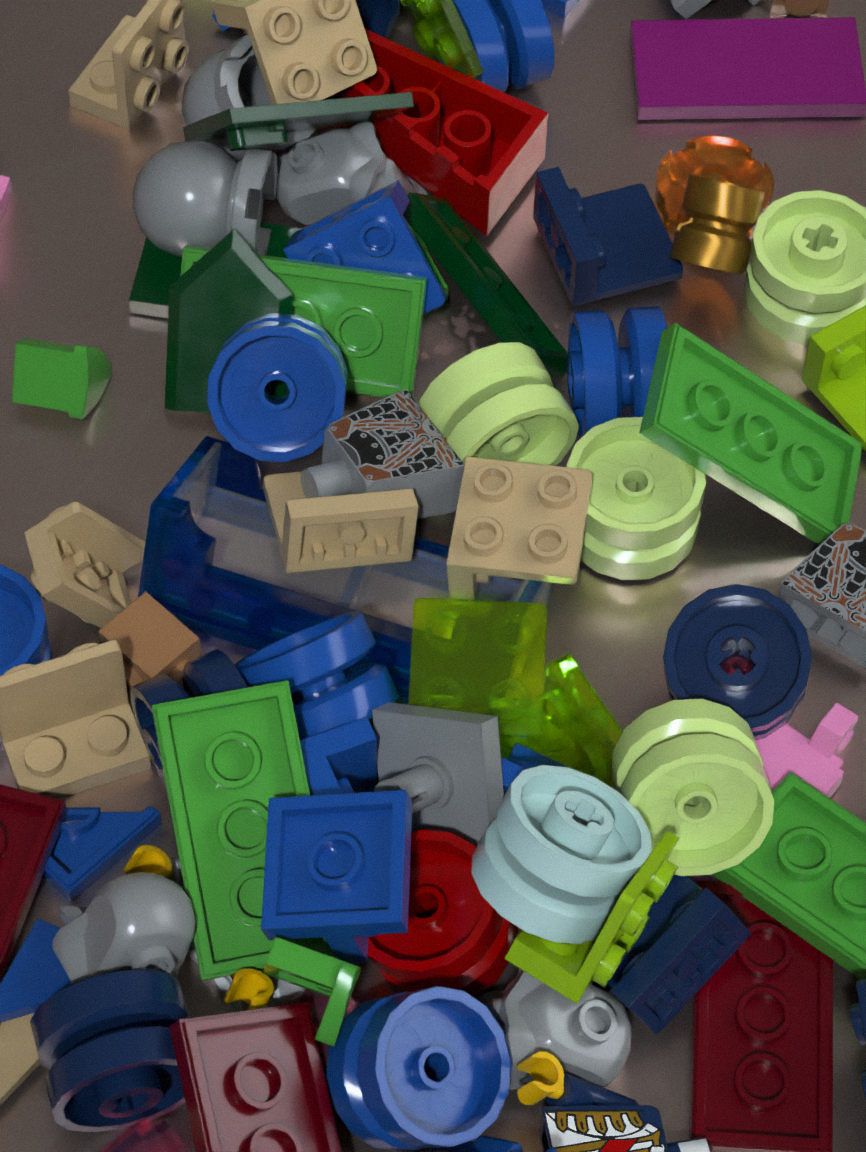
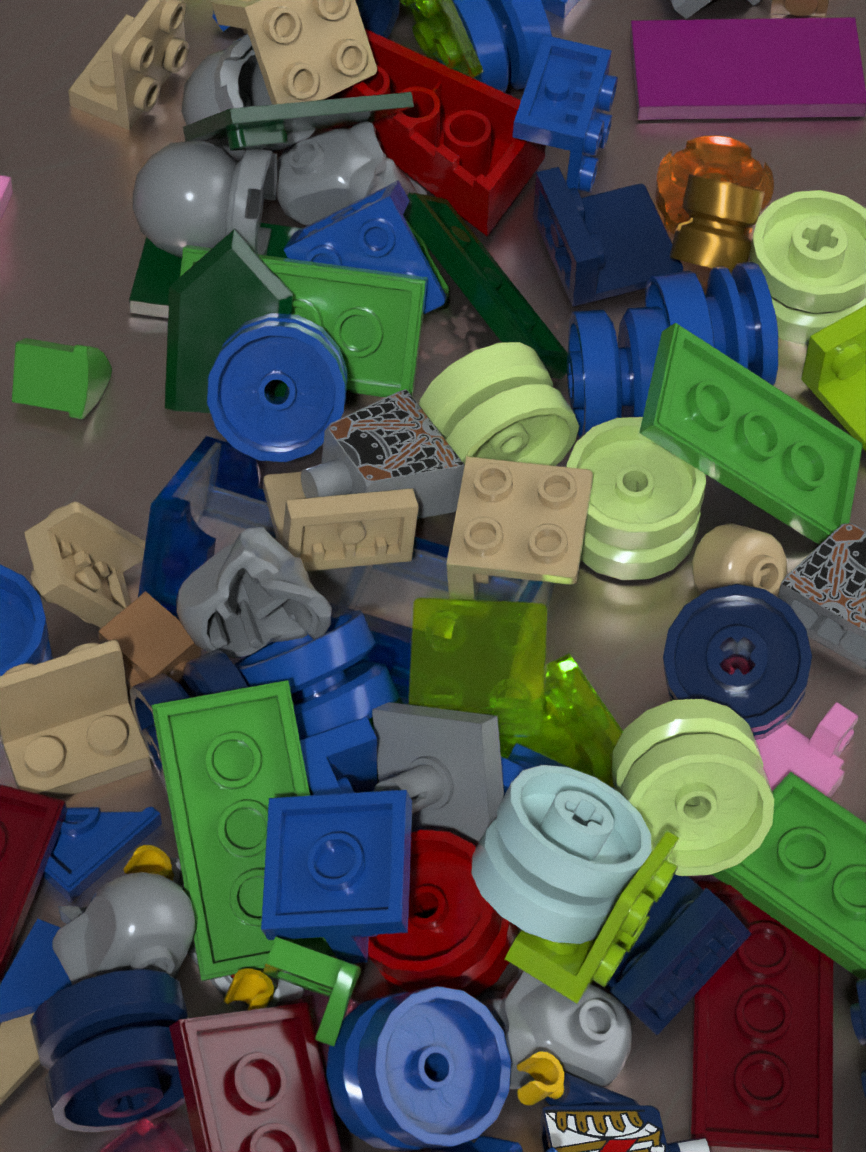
none -> light grey head [176,527,332,658]
none -> blue bracket [512,35,618,194]
none -> blue wheel [645,261,778,385]
none -> tan head [692,523,787,597]

